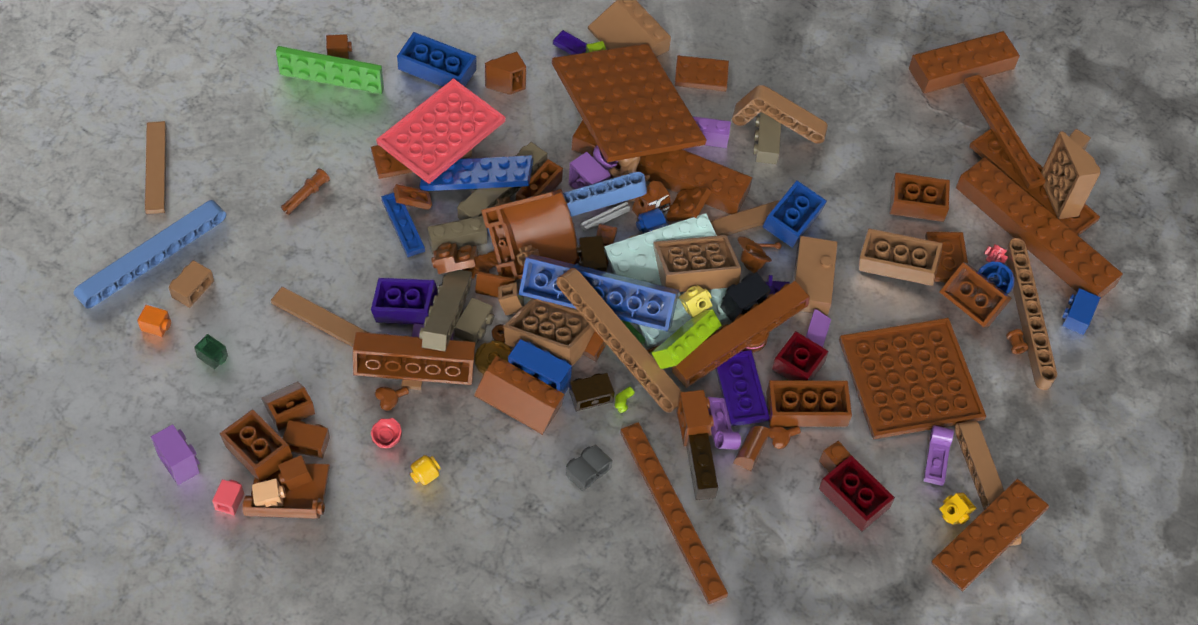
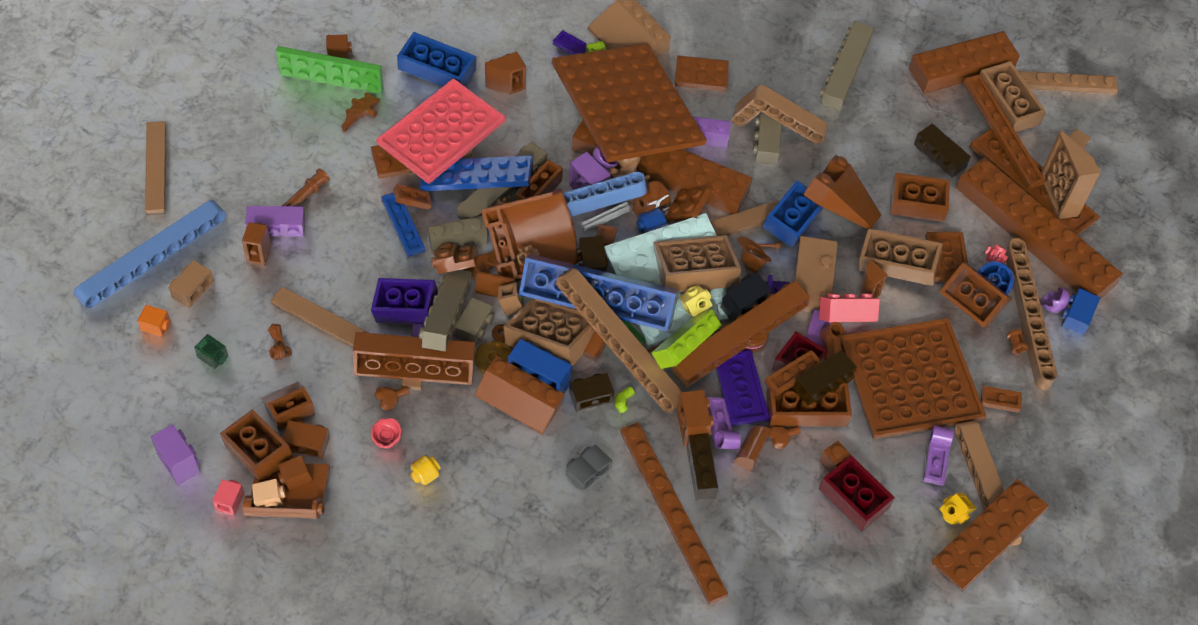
none -> dark orange brick [242,222,271,265]
none -> medium lavender brick [245,206,305,237]
none -> dark orange piece [268,324,292,360]
none -> dark orange piece [342,92,380,132]
none -> dark orange plate [764,350,822,397]
none -> dark brown brick [793,350,857,406]
none -> dark orange wedge [803,155,881,229]
none -> coral brick [819,293,880,322]
none -> dark tan brick [820,21,874,111]
none -> dark orange piece [820,322,844,359]
none -> dark orange brick [859,260,888,298]
none -> dark brown brick [914,124,971,178]
none -> medium nougat brick [979,61,1046,133]
none -> dark orange plate [981,386,1022,413]
none -> medium nougat plate [1018,71,1119,94]
none -> medium lavender hair [1040,287,1070,314]

